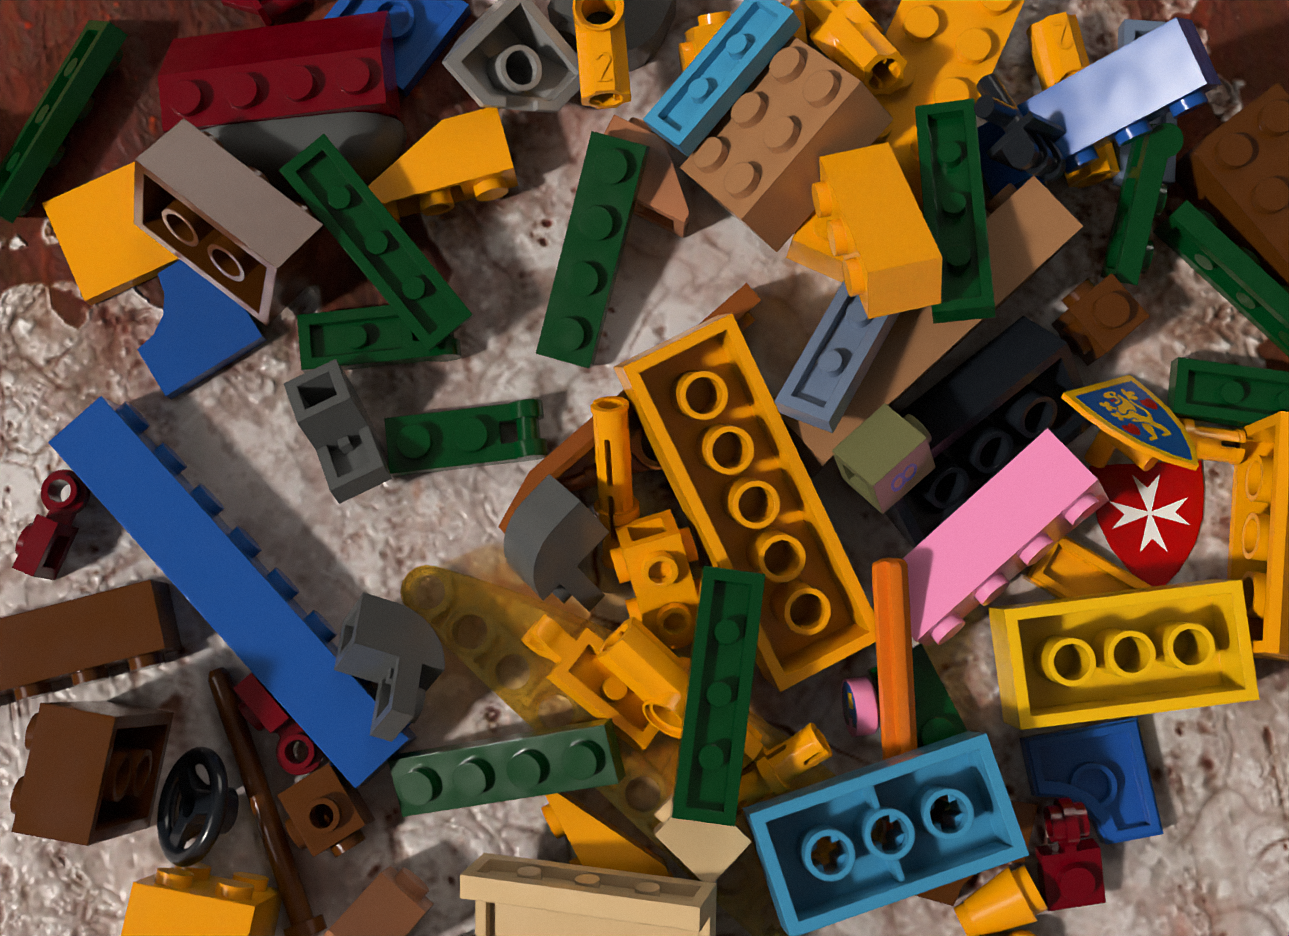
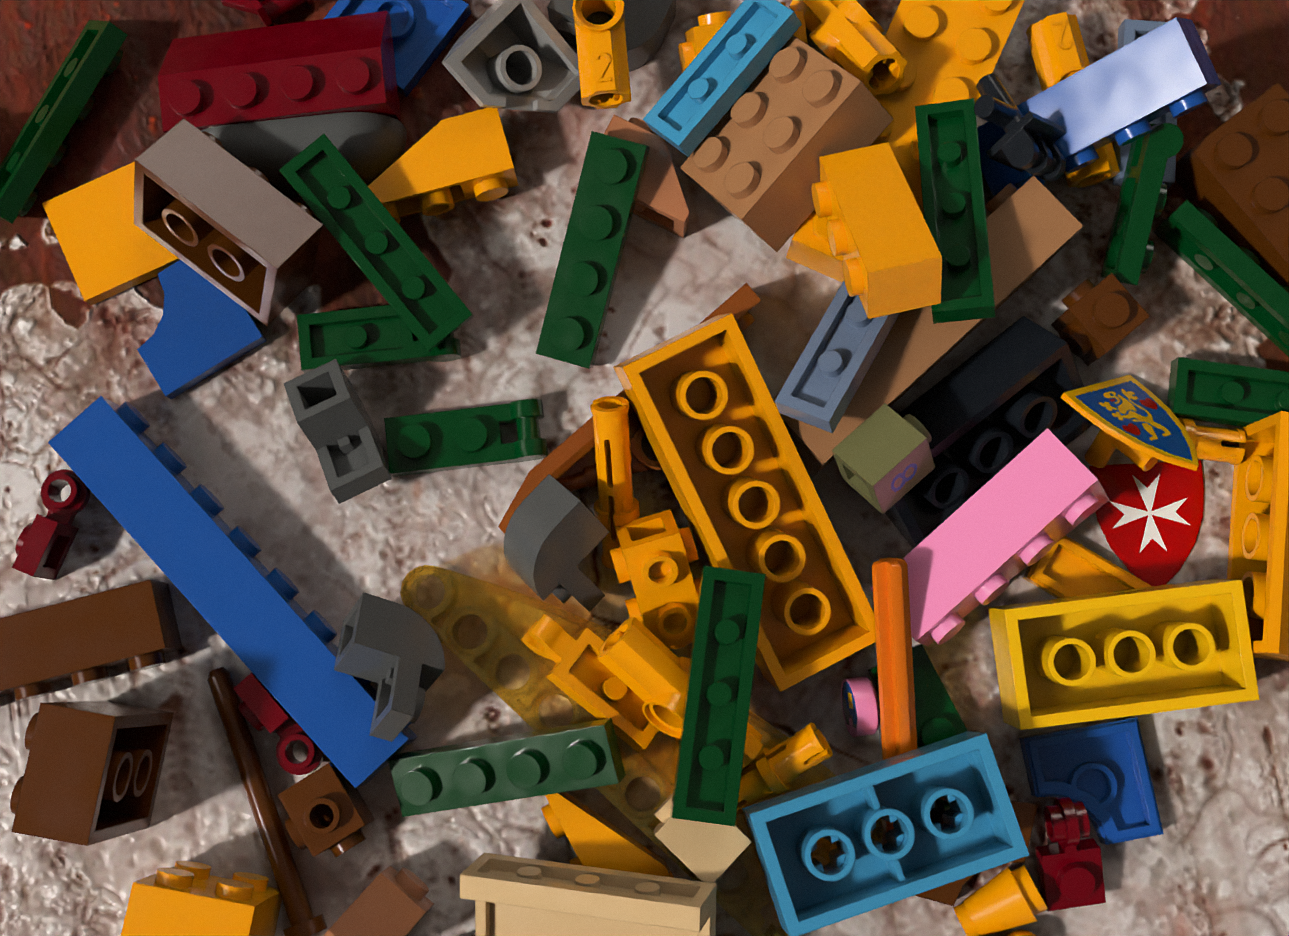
black piece [157,747,239,867] -> none

